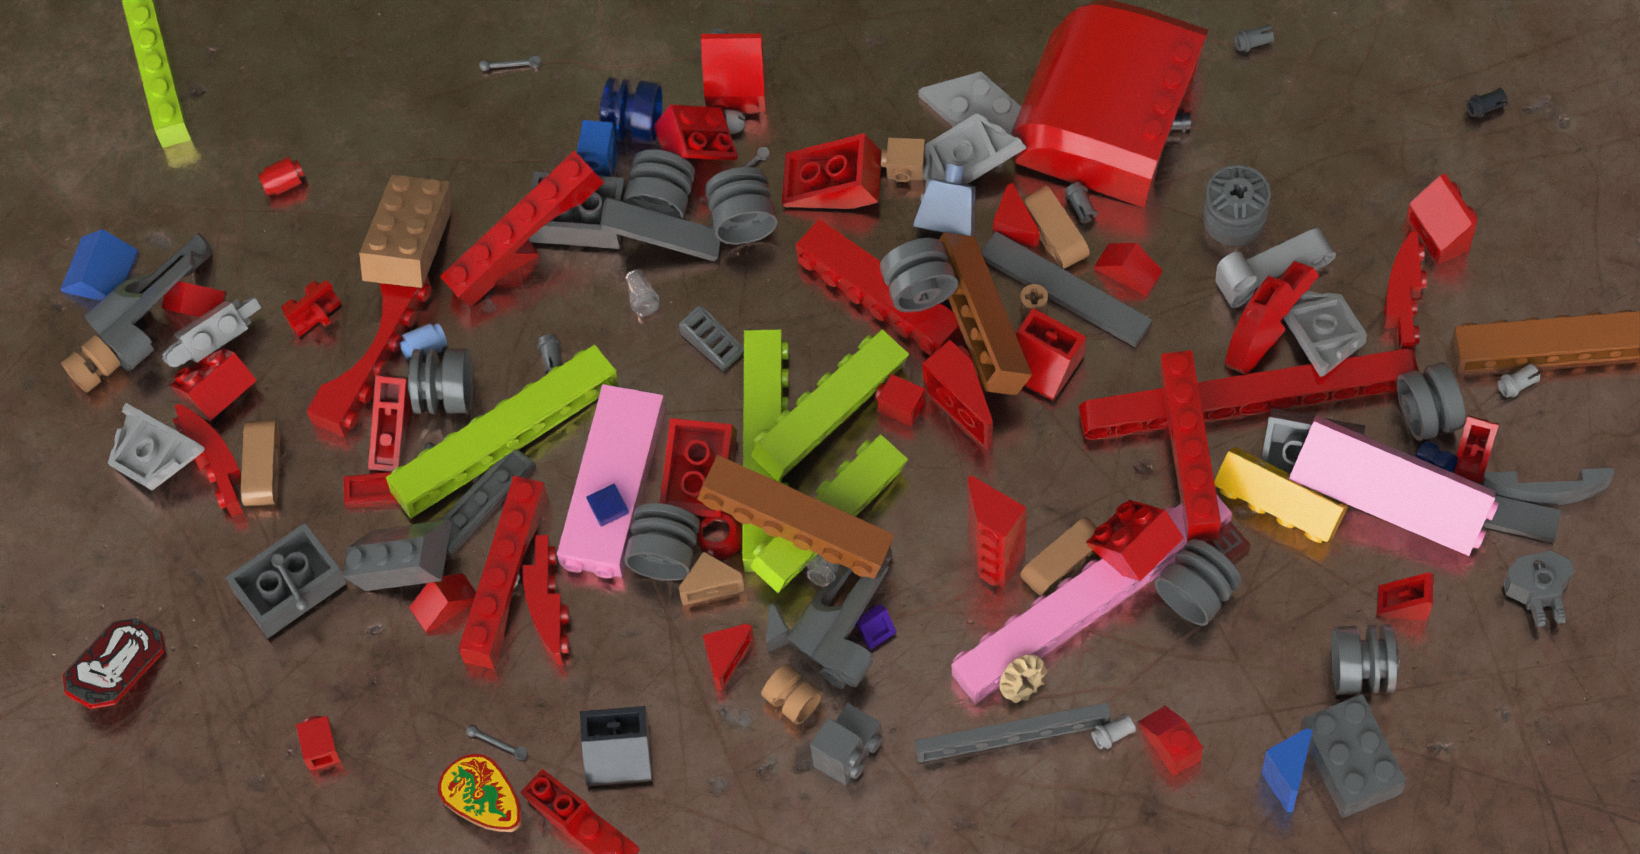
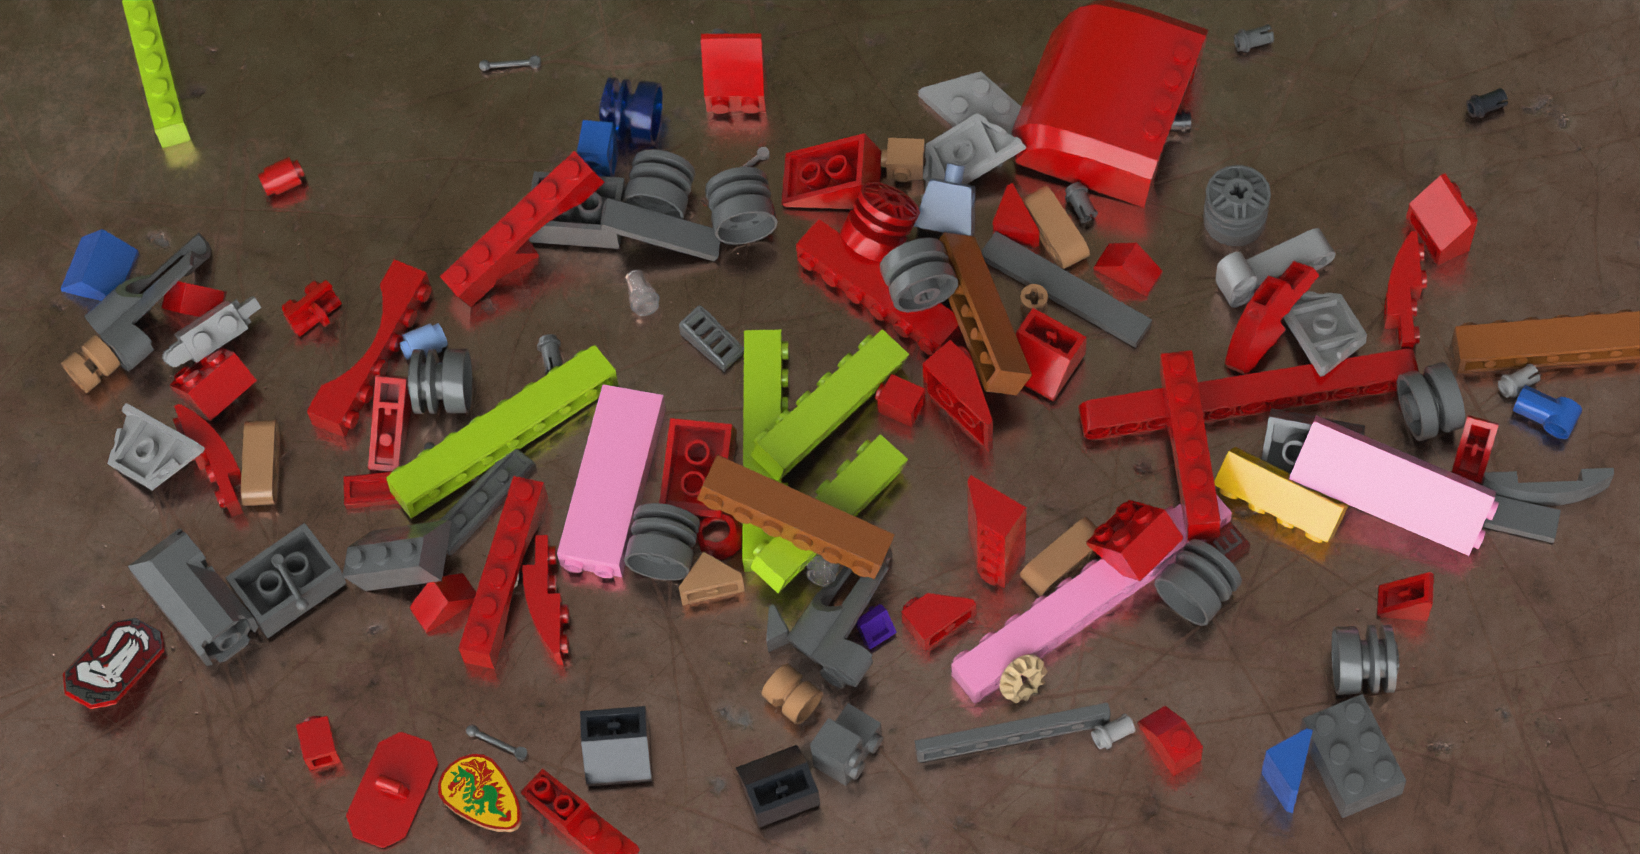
medium nougat brick [359,175,452,288] -> none
clear blue tile [586,483,629,527] -> none
red slope [654,104,738,161] -> none
red slope [702,623,754,691] -> none
light grey hinge [723,110,745,134] -> none
clear blue wheel [1415,441,1458,473] -> none
dark grey hinge [1503,551,1574,627] -> none
none -> dark grey brick [128,528,258,666]
none -> red shield [346,732,438,848]
none -> black slope [736,745,820,827]
none -> red wheel [840,182,920,262]
none -> red slope [901,593,977,652]
none -> blue piece [1513,385,1582,439]

